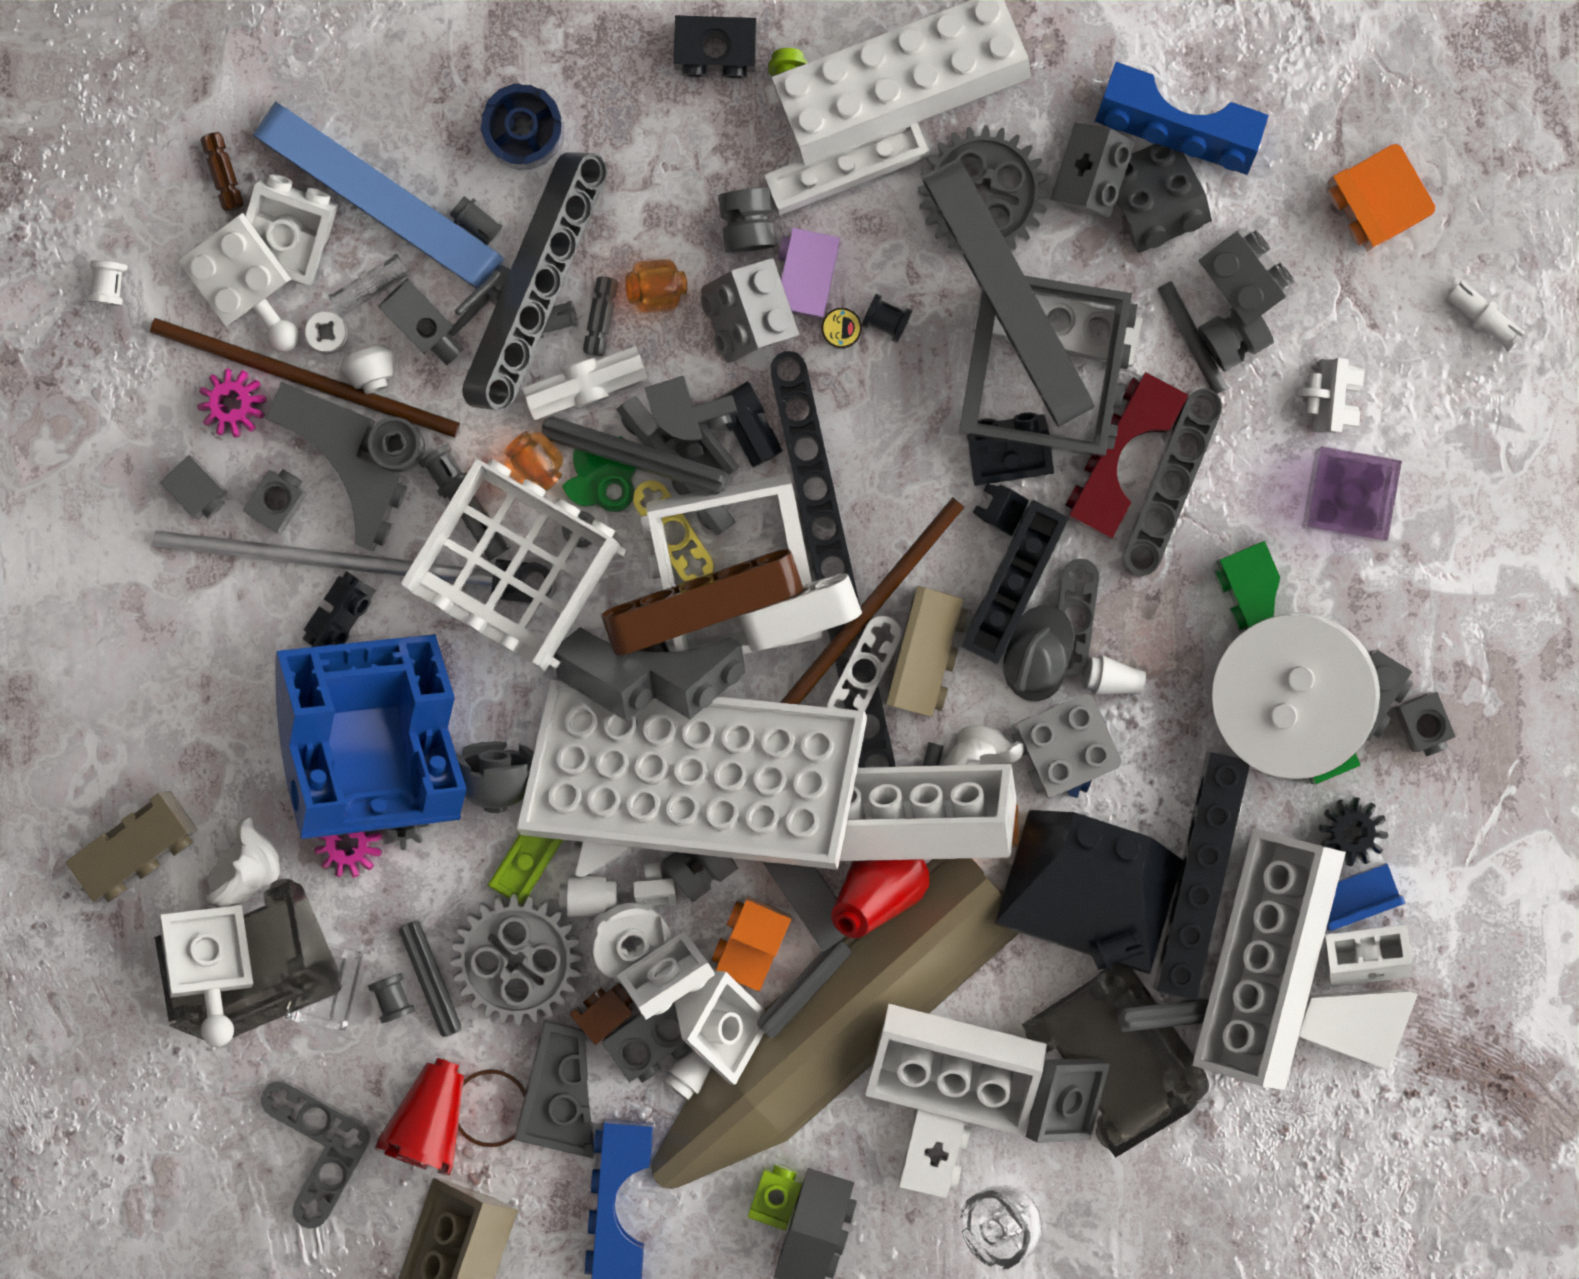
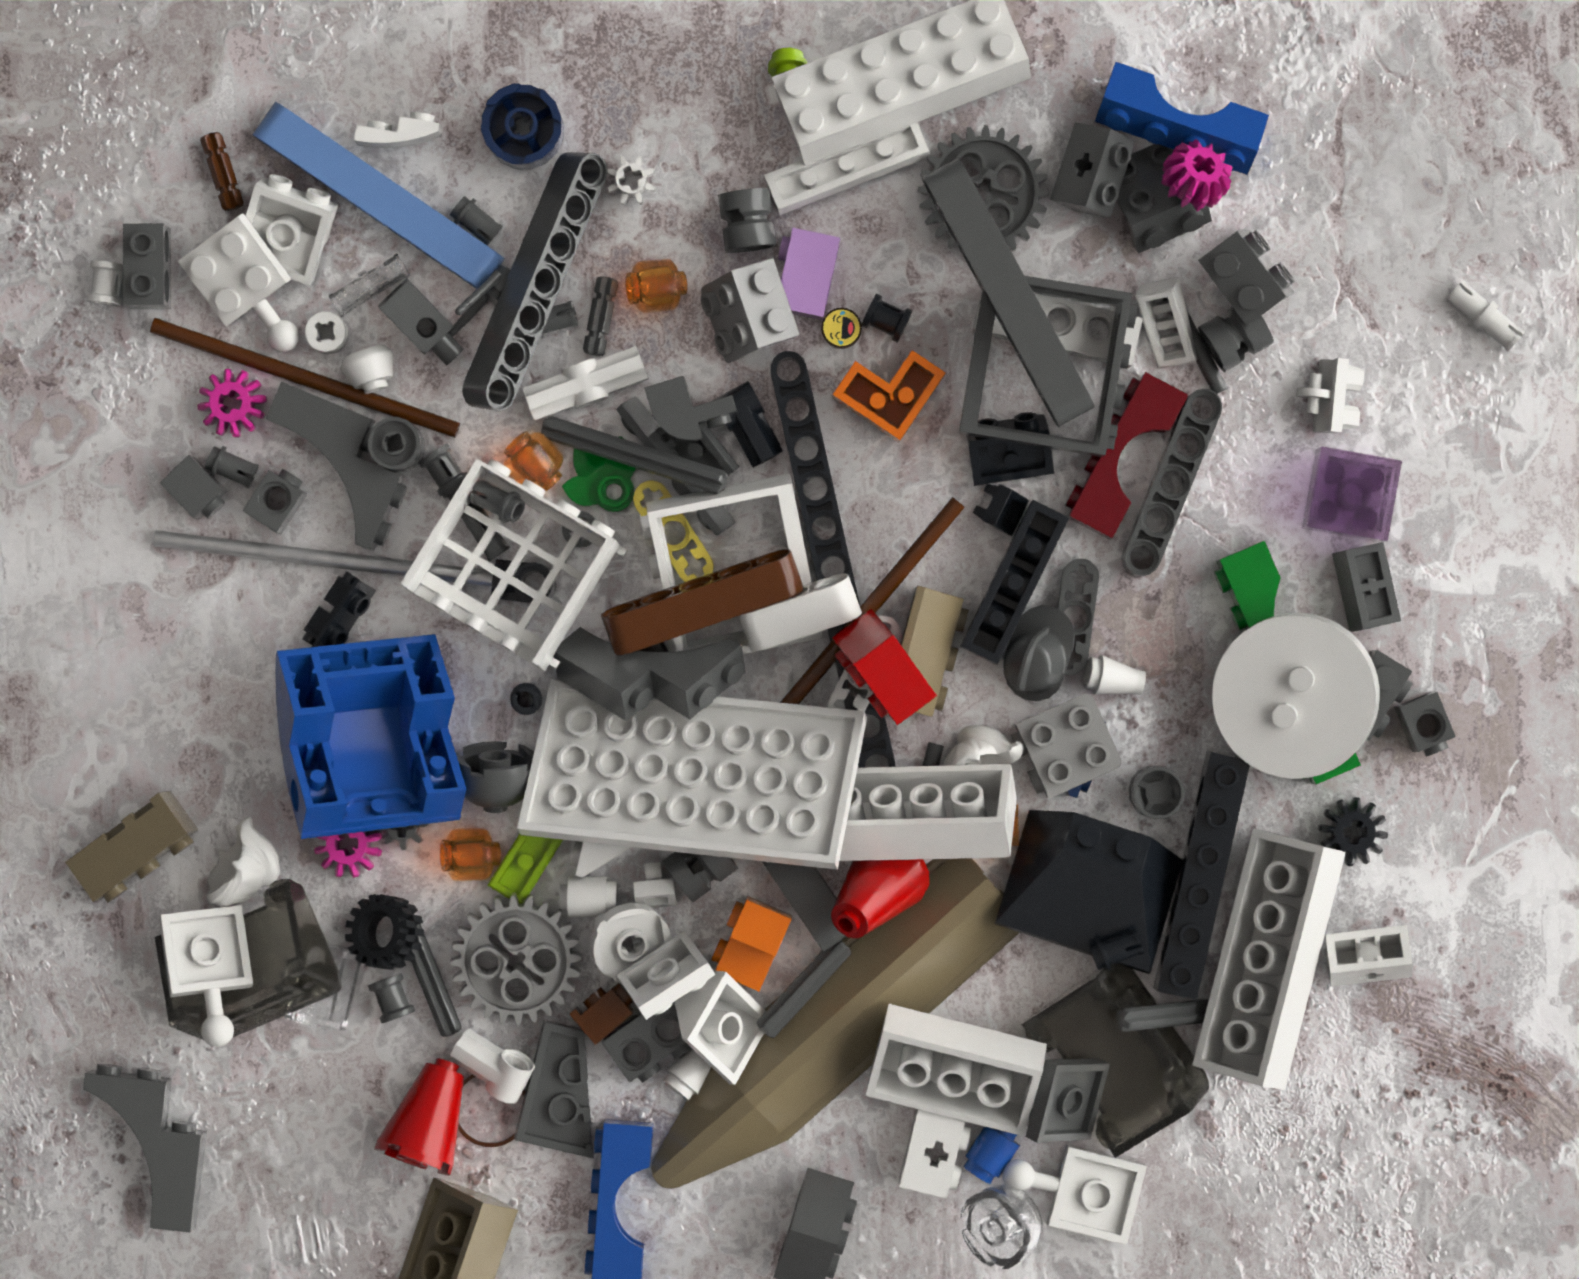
dark grey beam [261,1080,370,1229] -> none
black brick [673,15,757,79] -> none
lime brick [748,1164,802,1231] -> none
white slope [1298,989,1418,1071] -> none
blue panel [1326,863,1406,931] -> none
orange bracket [1327,144,1435,252] -> none
none -> dark grey arch [83,1064,207,1233]
none -> dark grey brick [123,223,171,309]
none -> dark grey pin [204,446,259,489]
none -> black tyre [345,894,424,970]
none -> white slope [354,112,443,148]
none -> clear orange head [440,828,501,881]
none -> white piece [450,1028,535,1103]
none -> dark grey pin [470,480,525,523]
none -> black pin [510,683,543,715]
none -> white gear [607,156,656,205]
none -> orange brick [832,350,946,443]
none -> red brick [832,609,937,726]
none -> blue brick [963,1126,1020,1184]
none -> white plate [1002,1145,1147,1245]
none -> dark grey wheel [1128,766,1185,819]
none -> white slope [1135,277,1198,369]
none -> dark pink gear [1161,139,1233,212]
none -> dark grey hinge [1332,542,1401,632]

